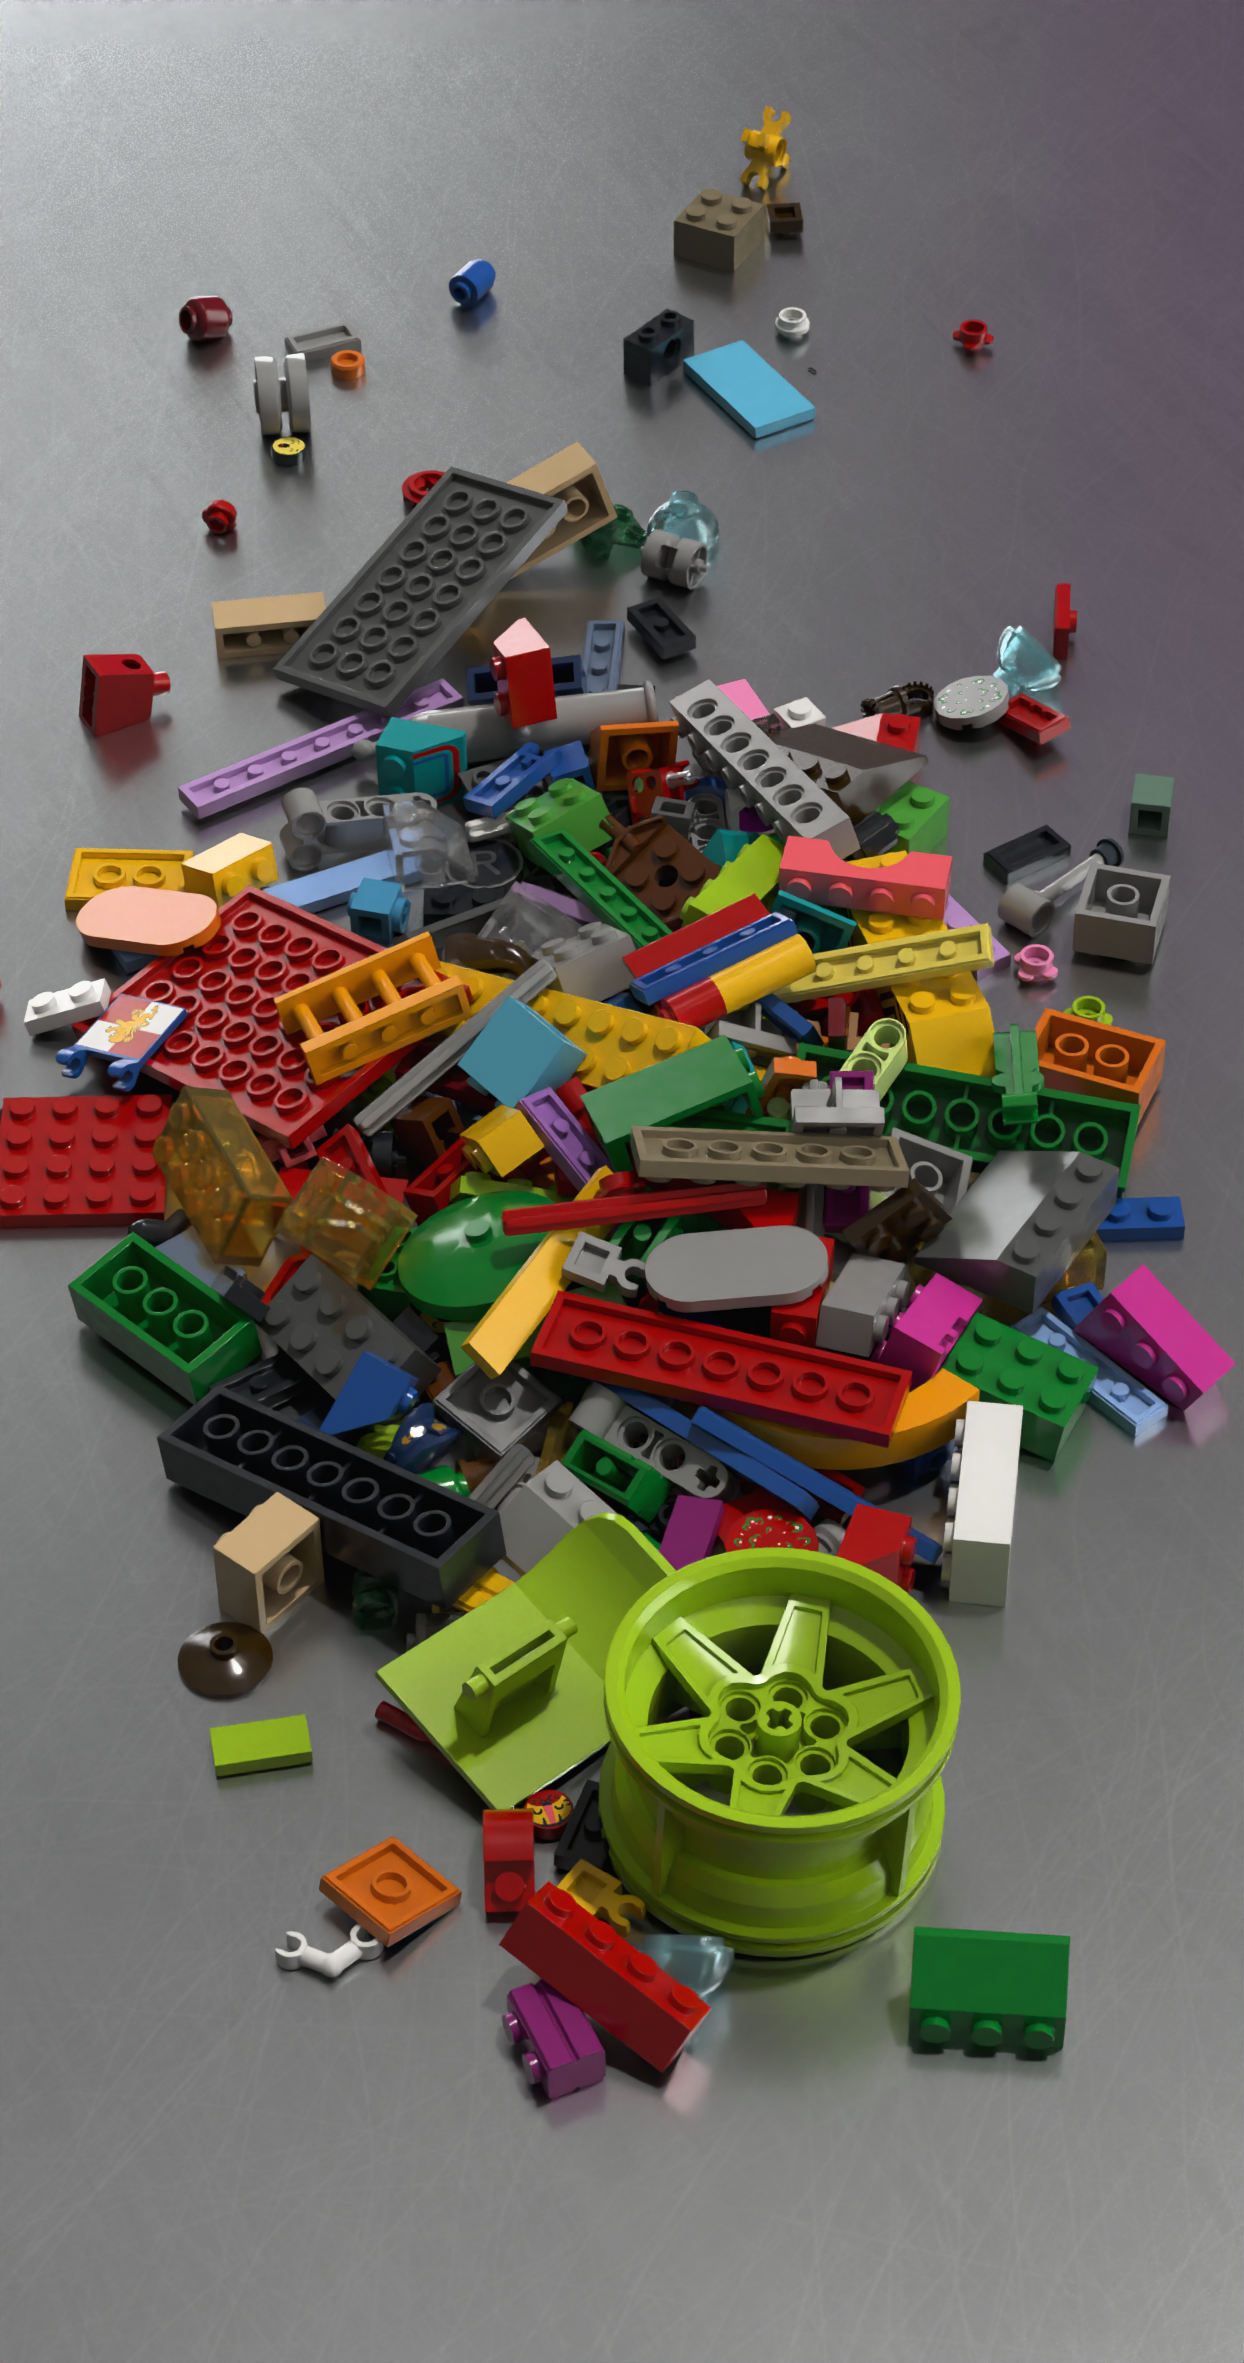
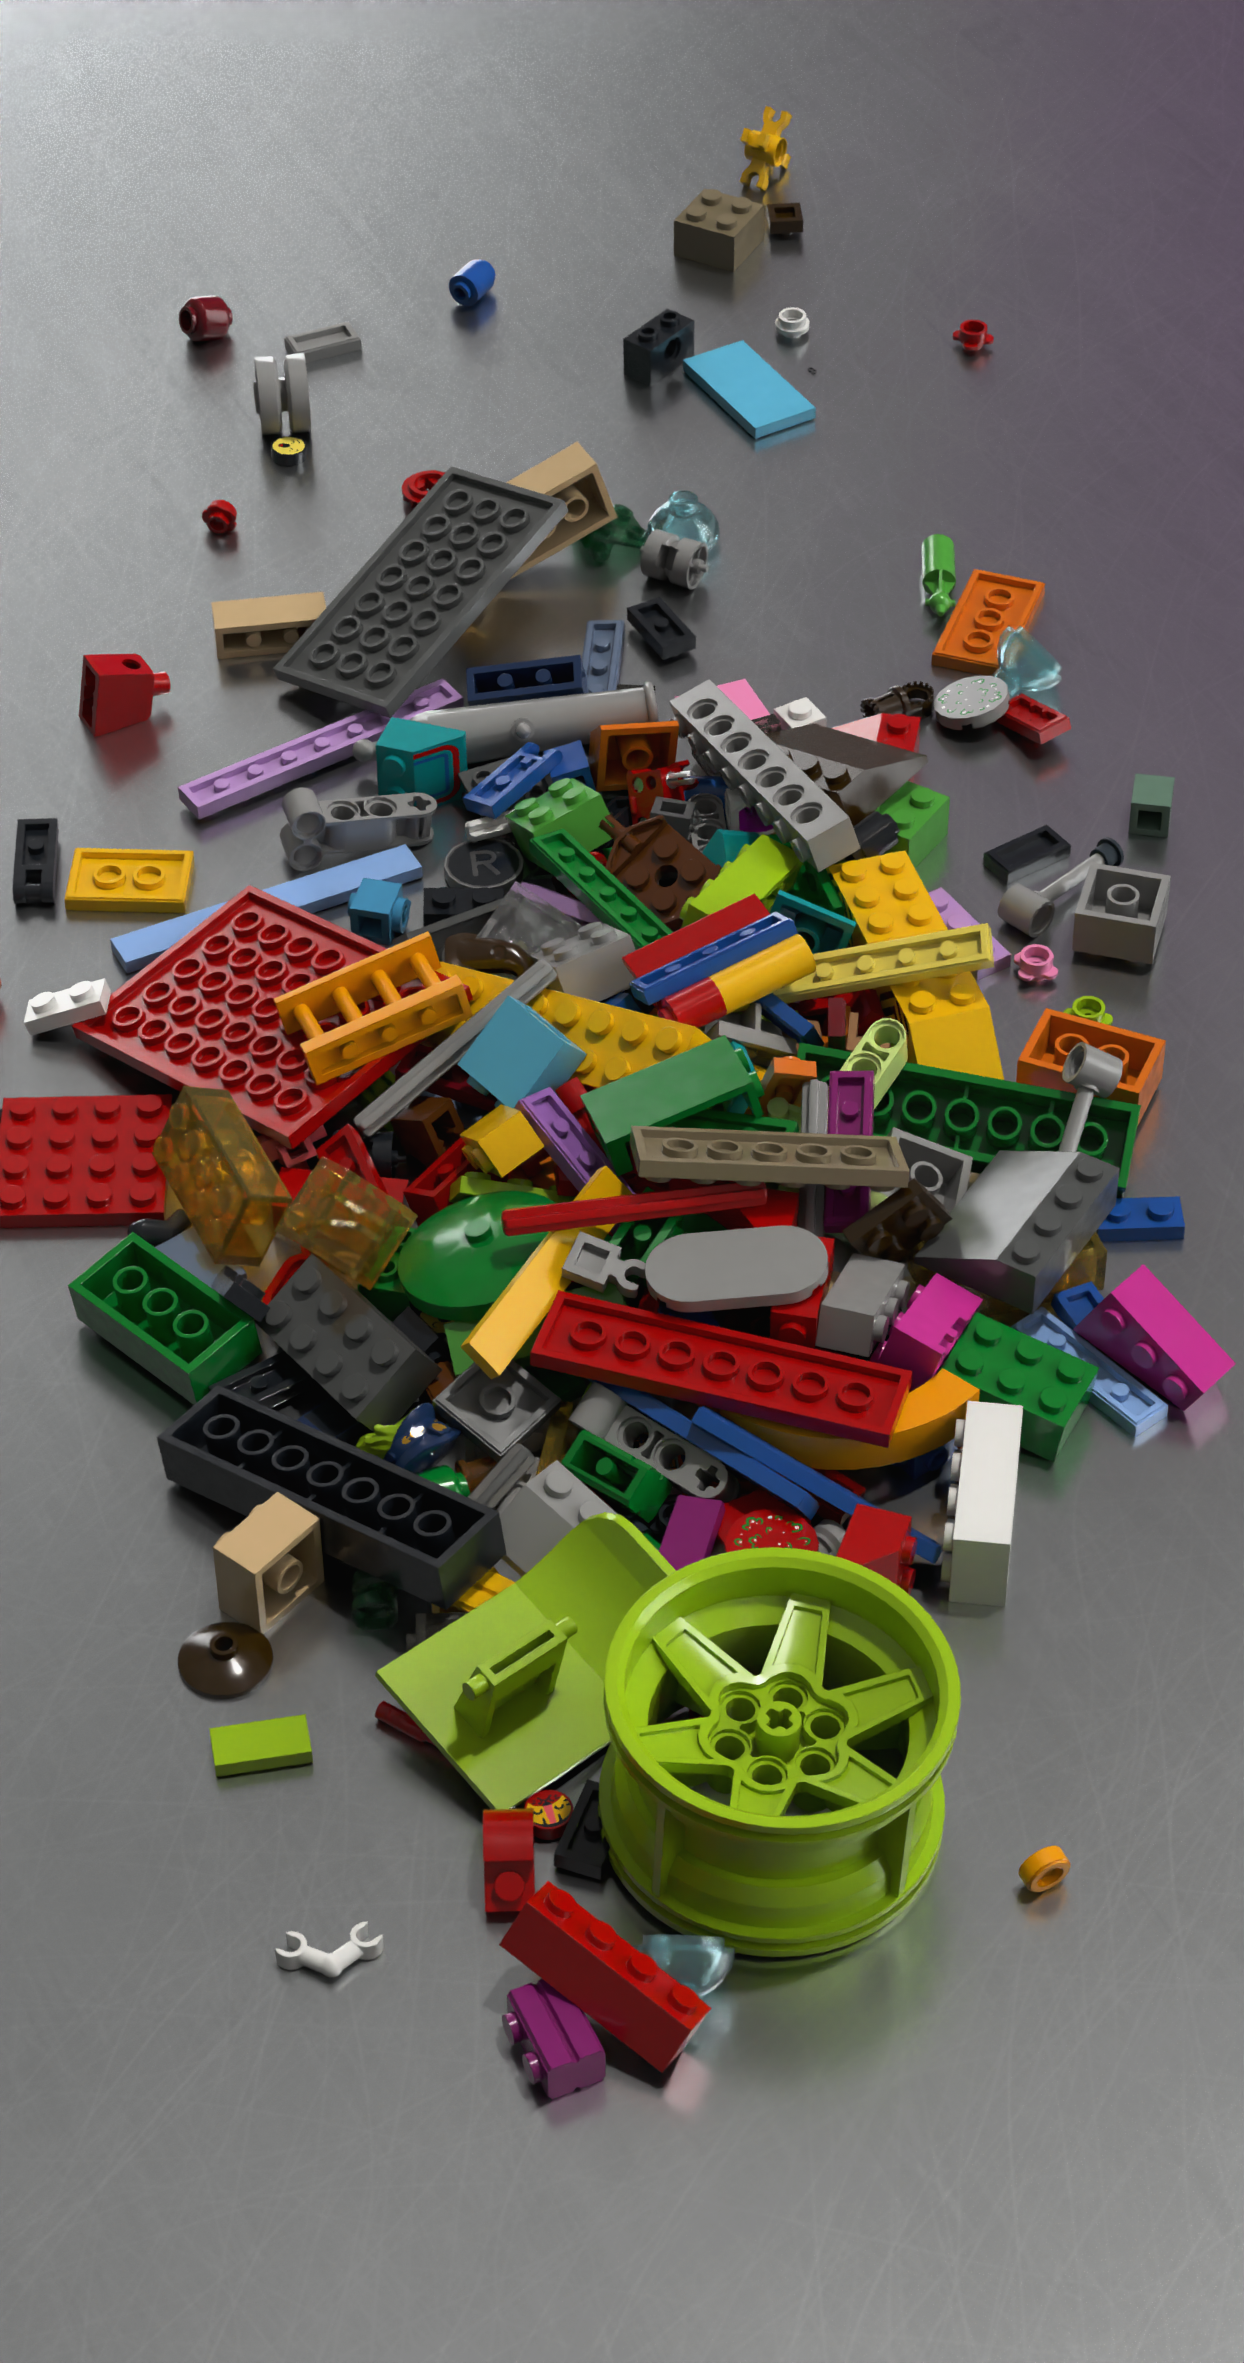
flag [56,994,188,1092] -> none
tile [76,886,221,957] -> none
yellow brick [181,833,279,909] -> none
blue slope [319,1351,420,1437] -> none
orange tile [319,1836,462,1948] -> none
orange tile [330,350,365,380] -> none
clear slope [382,800,476,892] -> none
red slope [490,618,557,729] -> none
yellow plate [556,1859,645,1938] -> none
red plate [593,1171,646,1199] -> none
coral arch [779,836,953,920] -> none
light grey panel [790,1077,885,1136] -> none
green slope [908,1926,1070,2049] -> none
green piece [992,1023,1045,1125] -> none
red plate [1053,583,1077,659] -> none
none -> black plate [13,818,59,904]
none -> bright green wheel [921,534,956,616]
none -> orange tile [931,569,1045,680]
none -> light orange tile [1018,1846,1071,1892]
none -> light grey piece [1058,1042,1123,1152]

